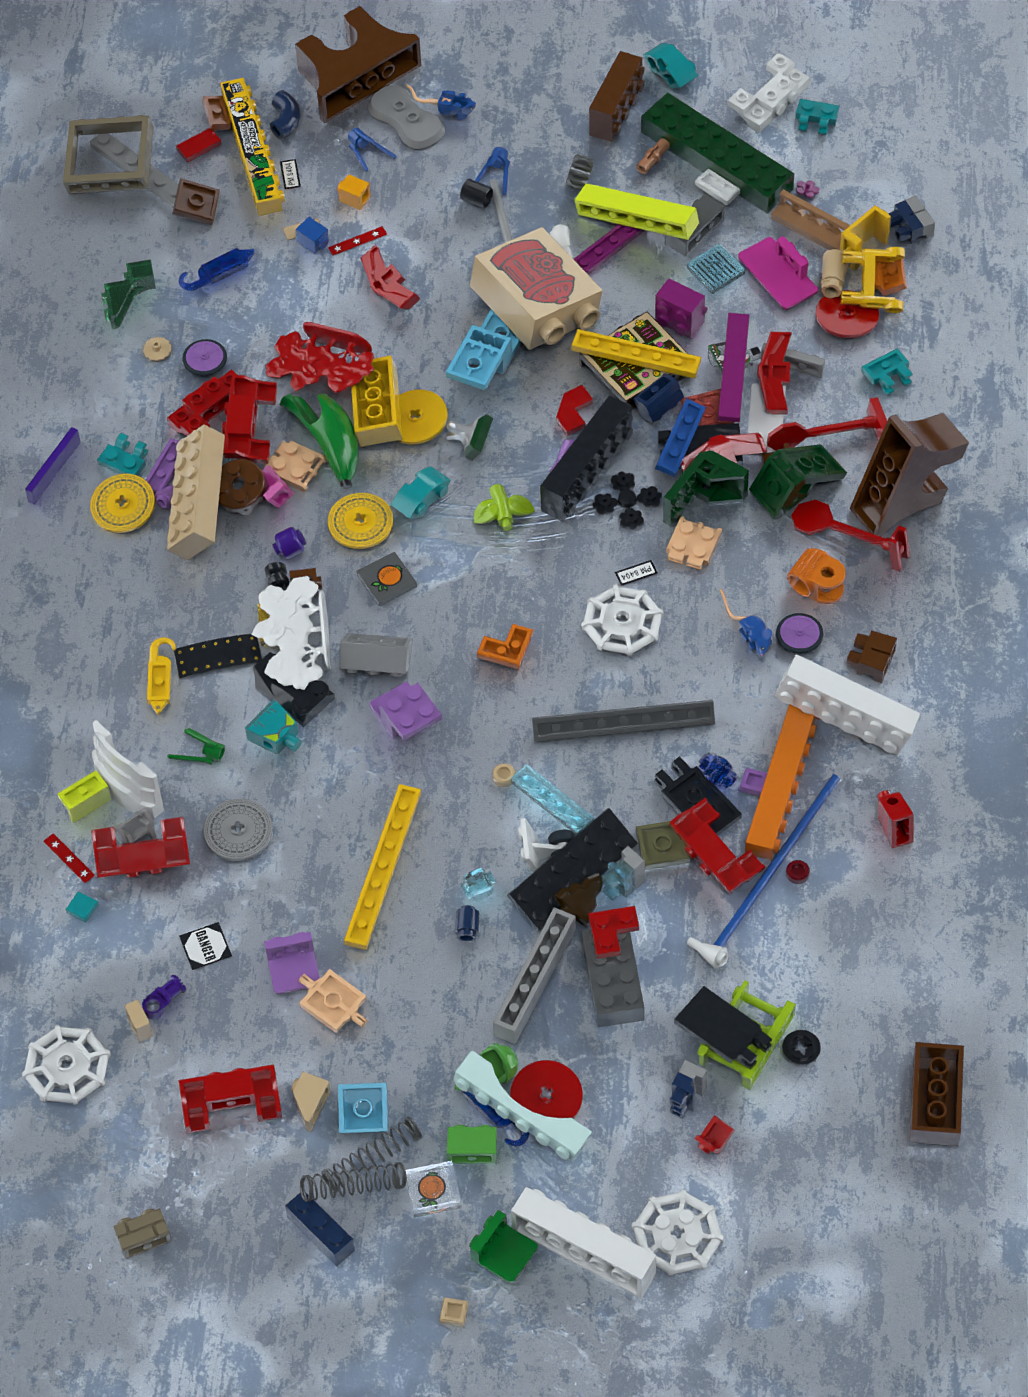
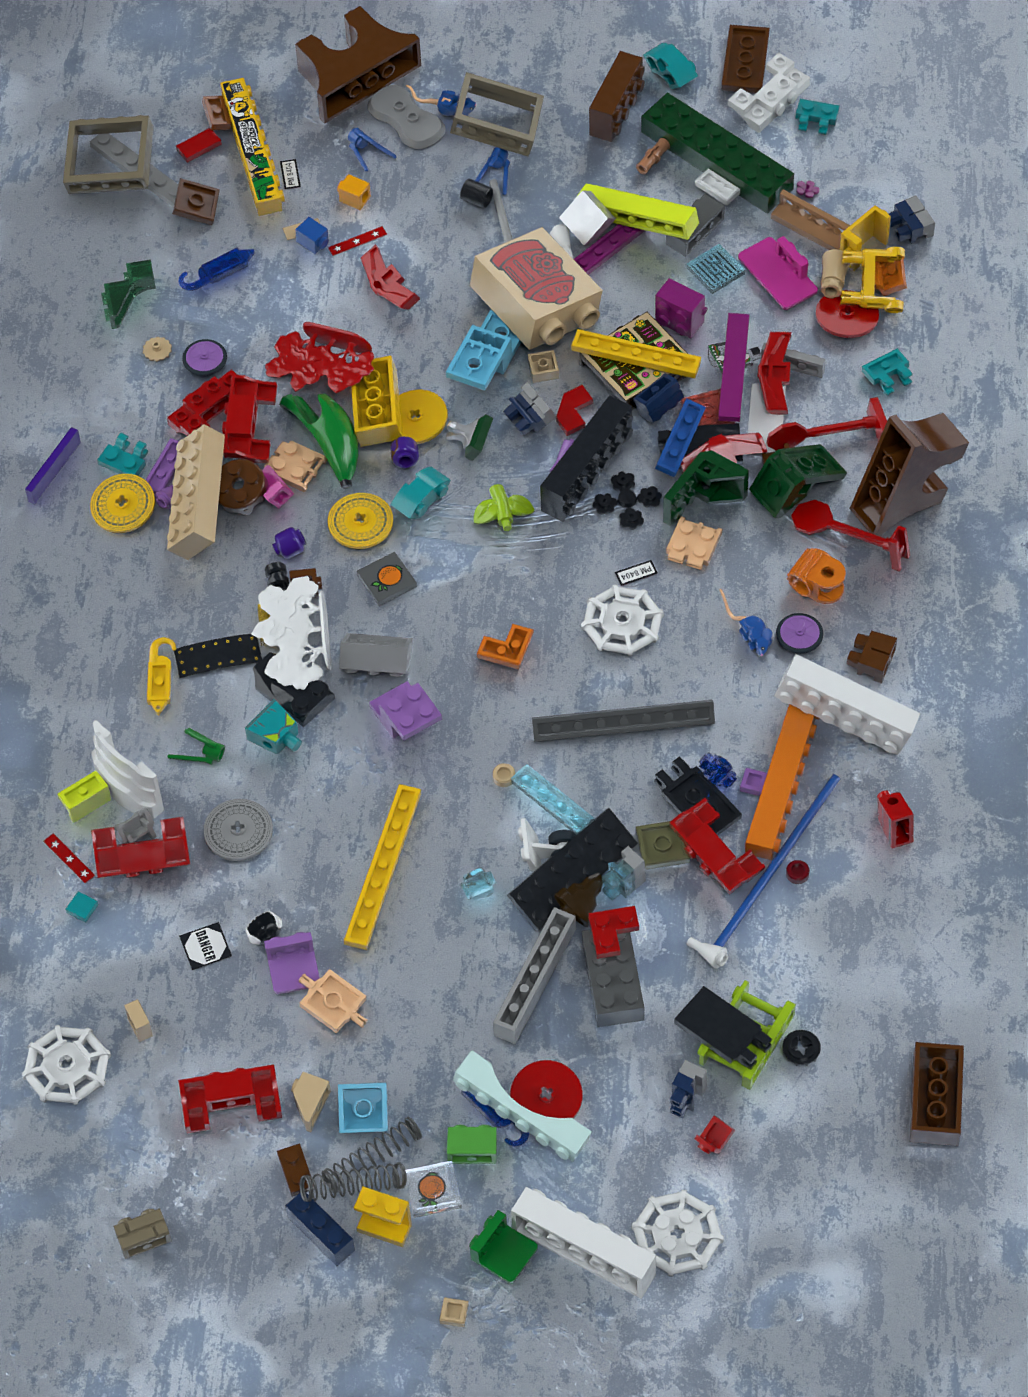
dark purple connector [142,975,186,1019] -> none
dark blue cylinder [270,90,301,140] -> none
bright green piece [454,1043,518,1091] -> none
dark blue brick [455,905,480,942] -> none
dark grey gear [566,154,594,190] -> none
none -> black hair [245,911,282,945]
none -> reddish brown plate [277,1143,315,1197]
none -> yellow panel [354,1186,412,1247]
none -> dark purple head [390,436,419,469]
none -> dark tan window [450,72,544,157]
none -> dark blue hips [503,382,557,436]
none -> tan piece [528,350,559,383]
none -> flat silver piece [559,190,616,246]
none -> reddish brown plate [721,24,770,93]

